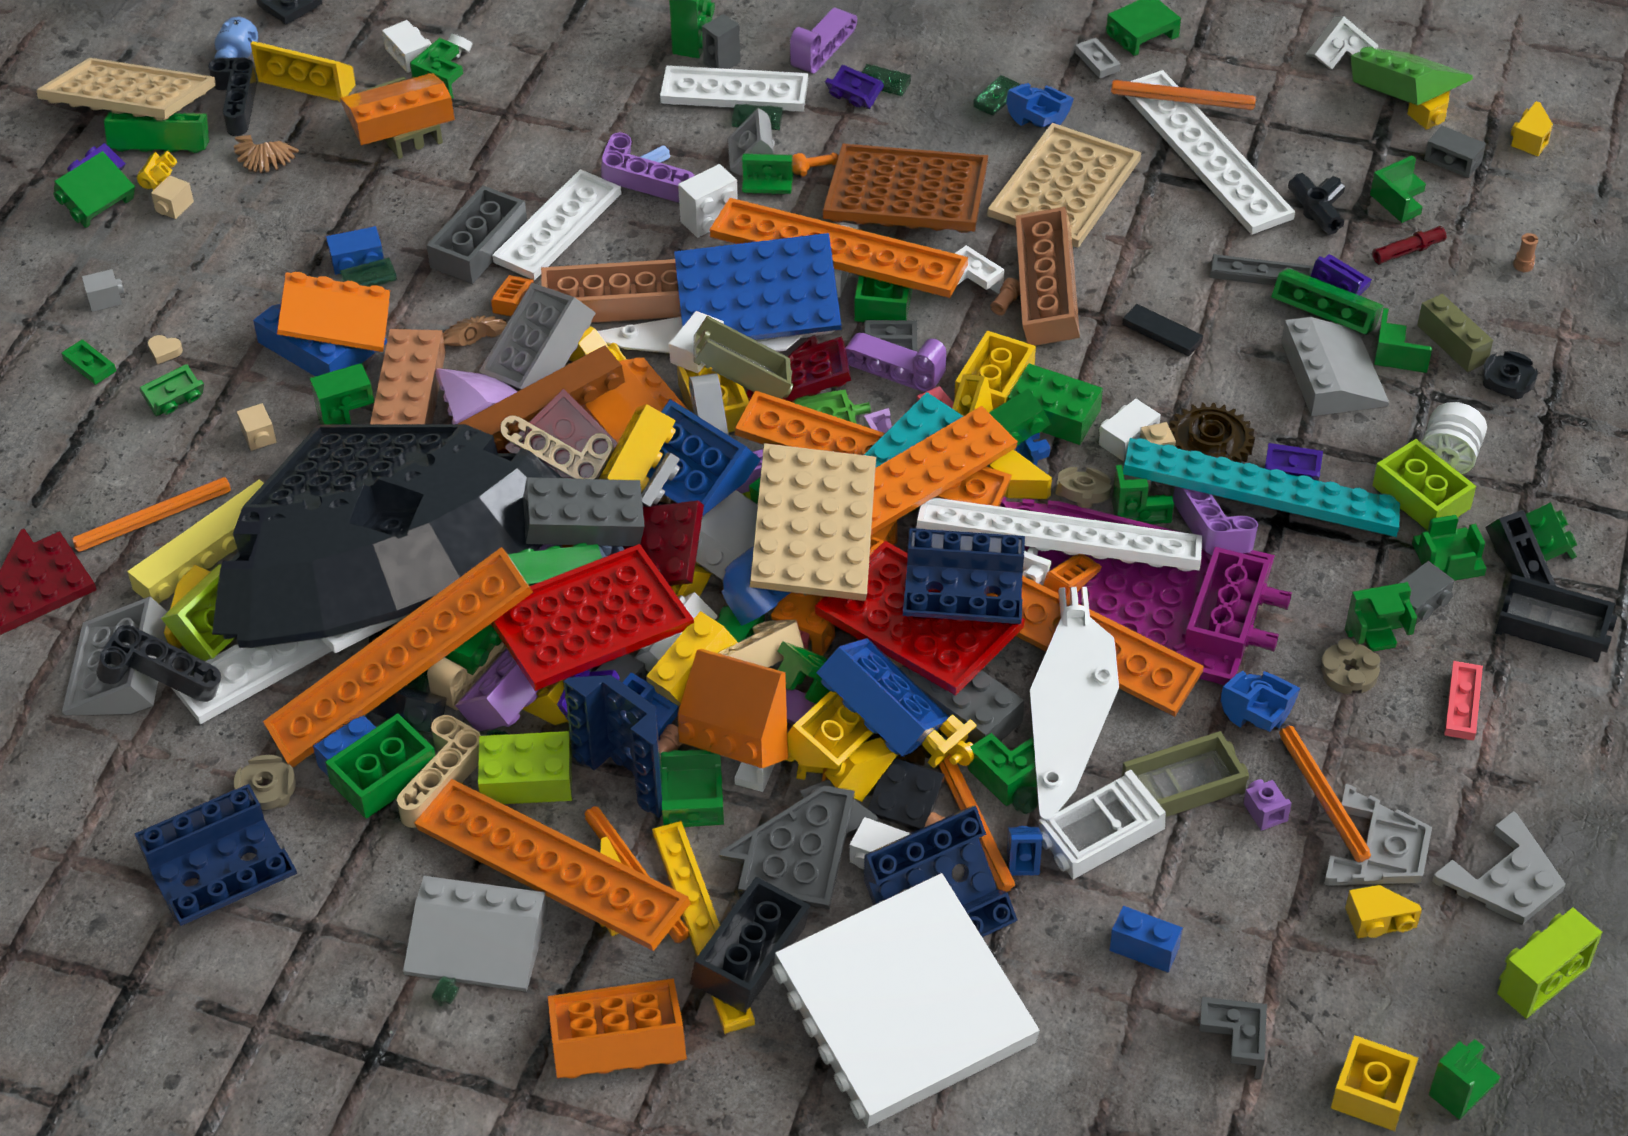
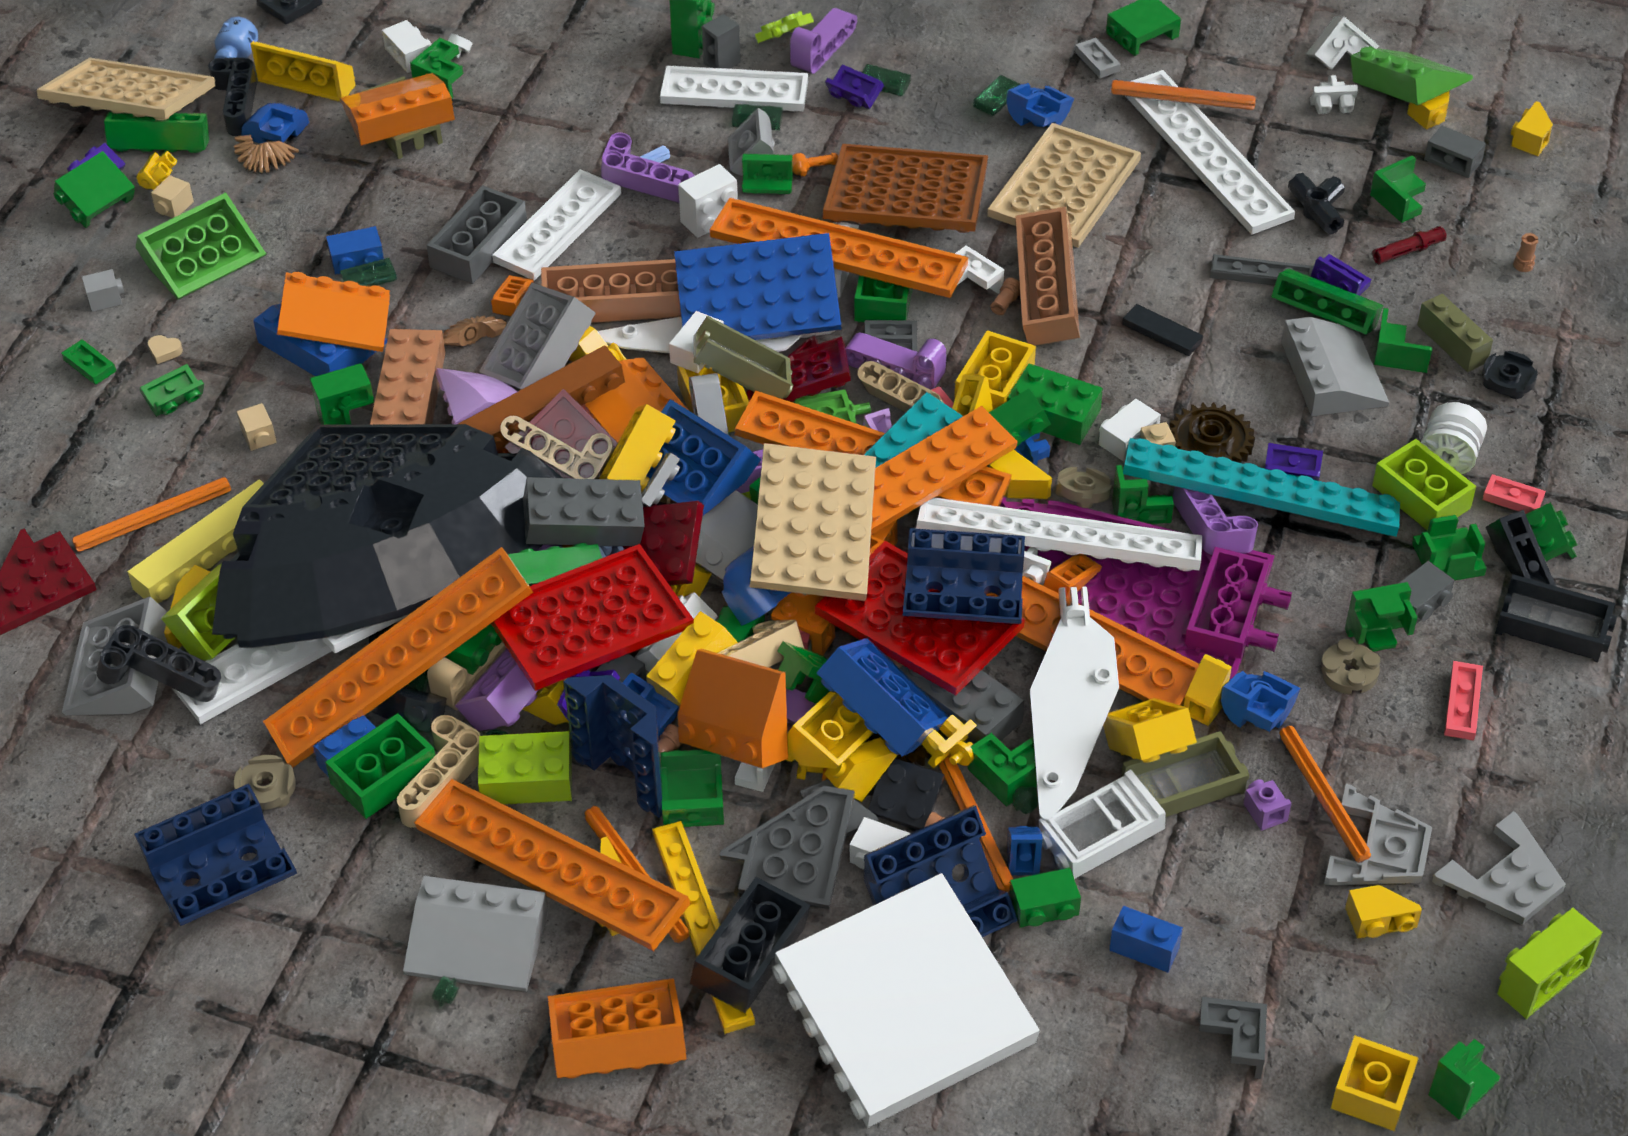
none -> bright green slope [136,193,266,300]
none -> blue brick [242,103,310,144]
none -> lime plate [755,11,814,43]
none -> tan beam [858,361,944,412]
none -> green brick [1009,868,1081,928]
none -> yellow brick [1103,698,1197,763]
none -> yellow slope [1184,654,1232,726]
none -> white hips [1310,75,1358,114]
none -> coral plate [1482,474,1546,514]

